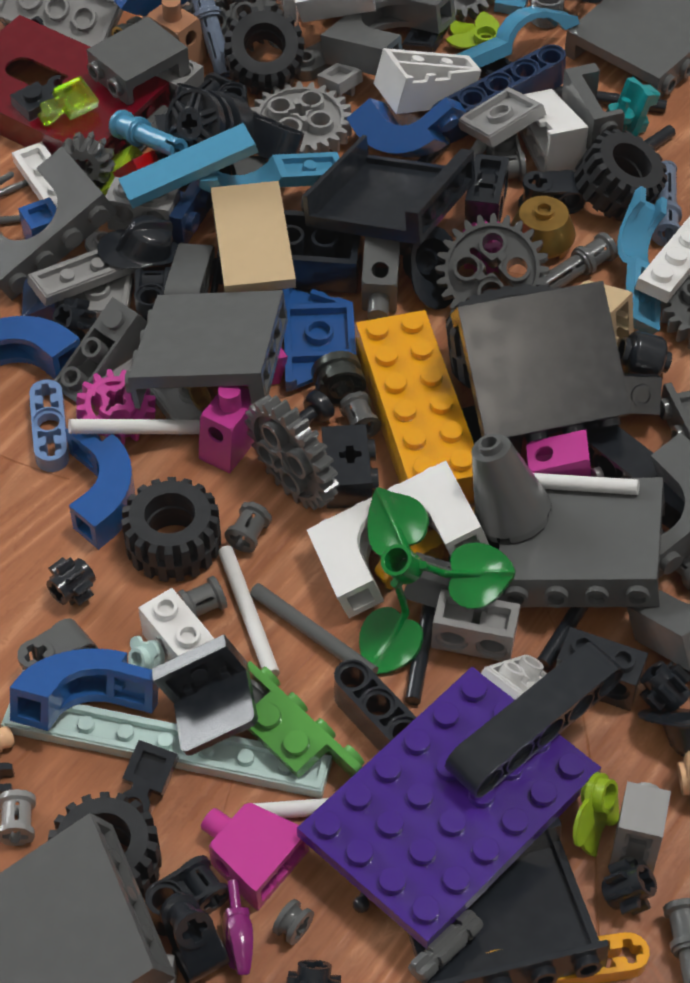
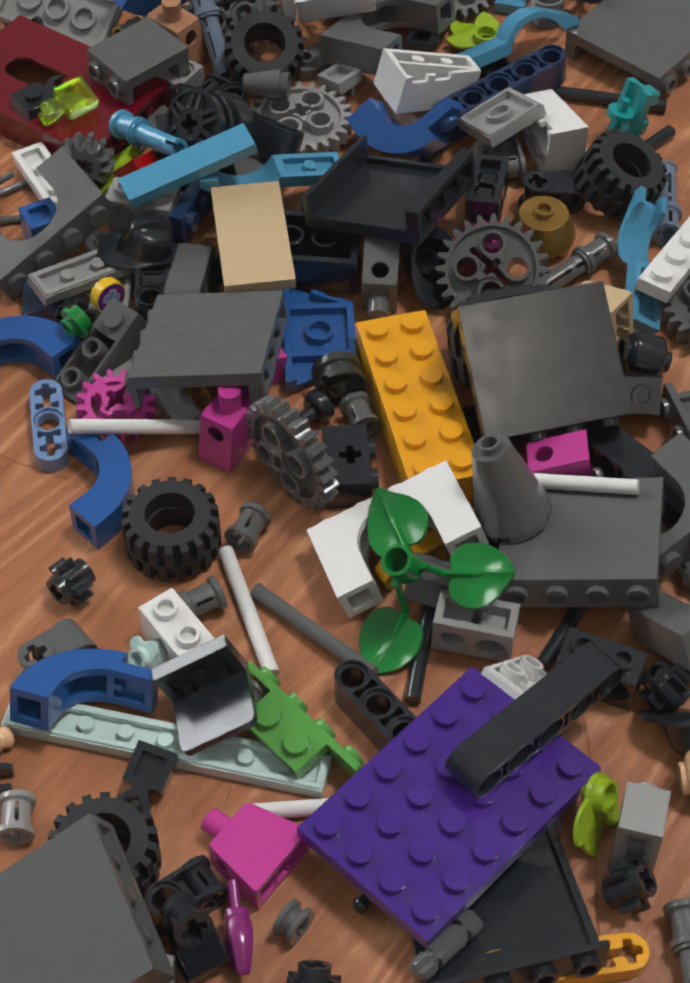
dark grey panel [561,63,625,150] -> none
none -> green plate [60,305,93,339]
none -> tile [90,277,126,312]
none -> dark grey cone [243,68,291,101]

